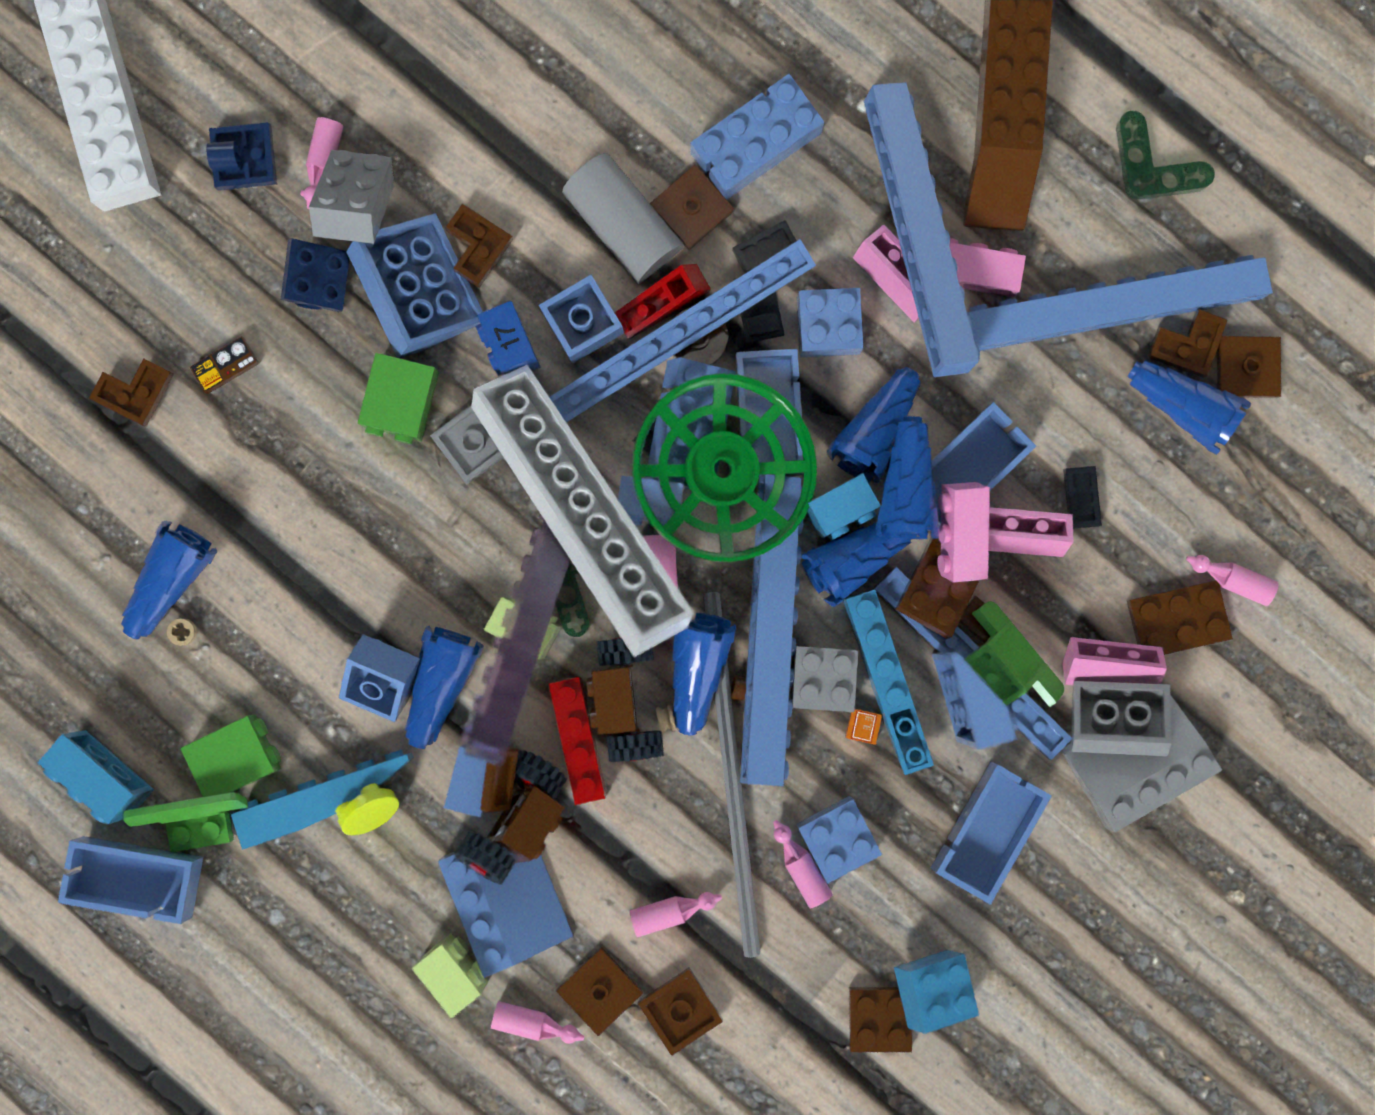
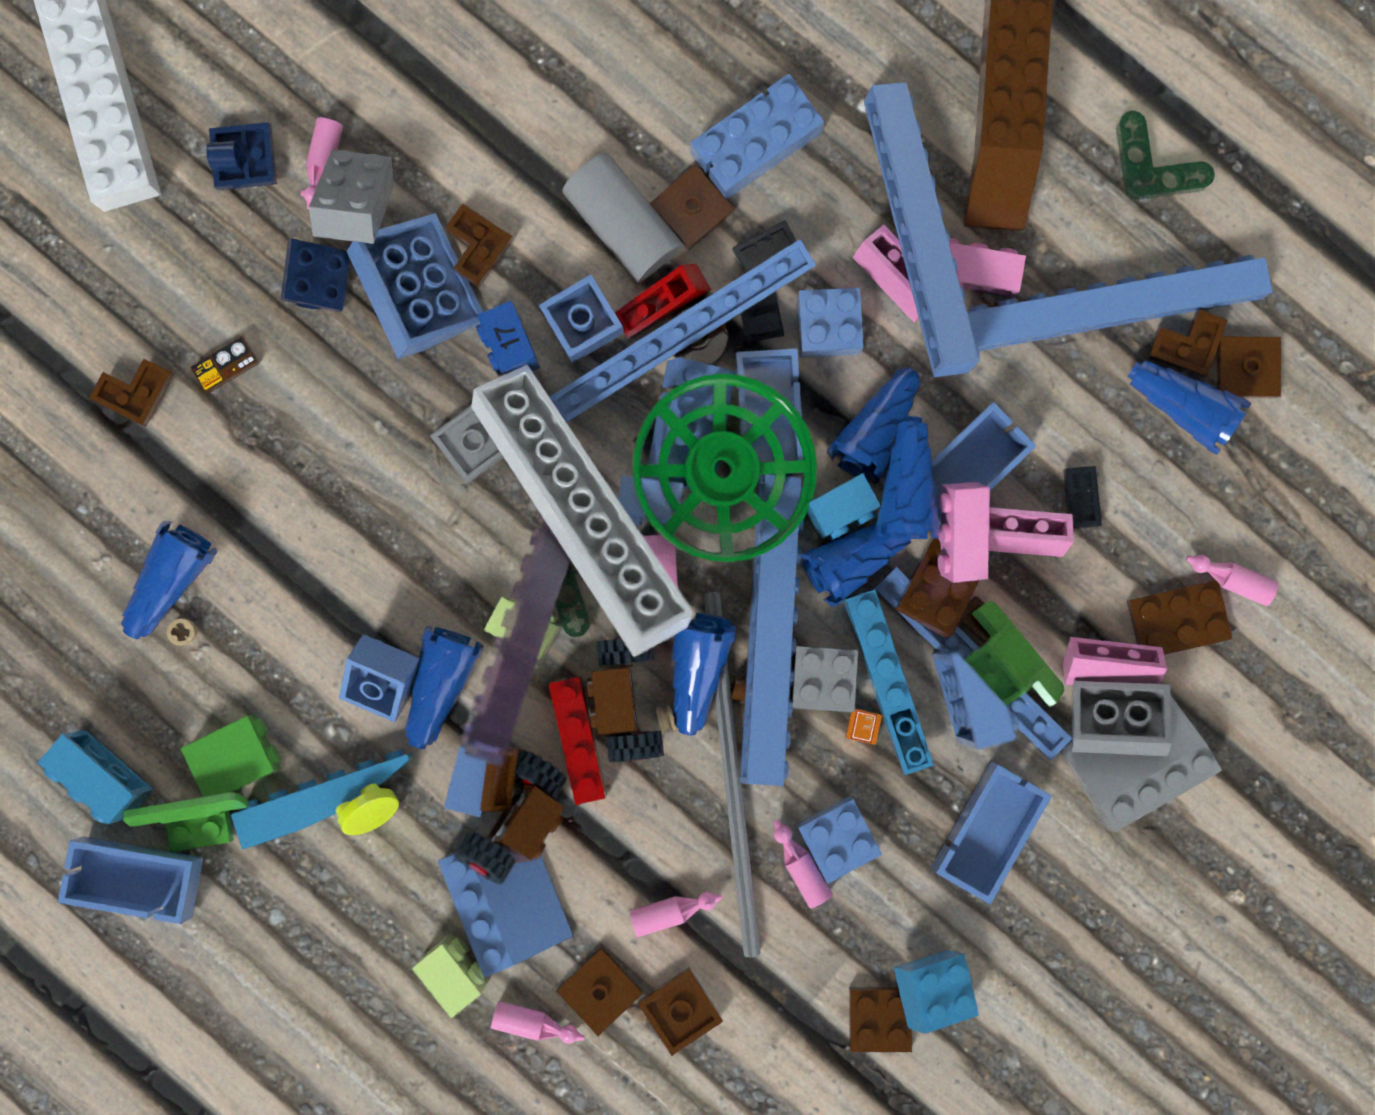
bright green brick [358,353,439,444] -> none

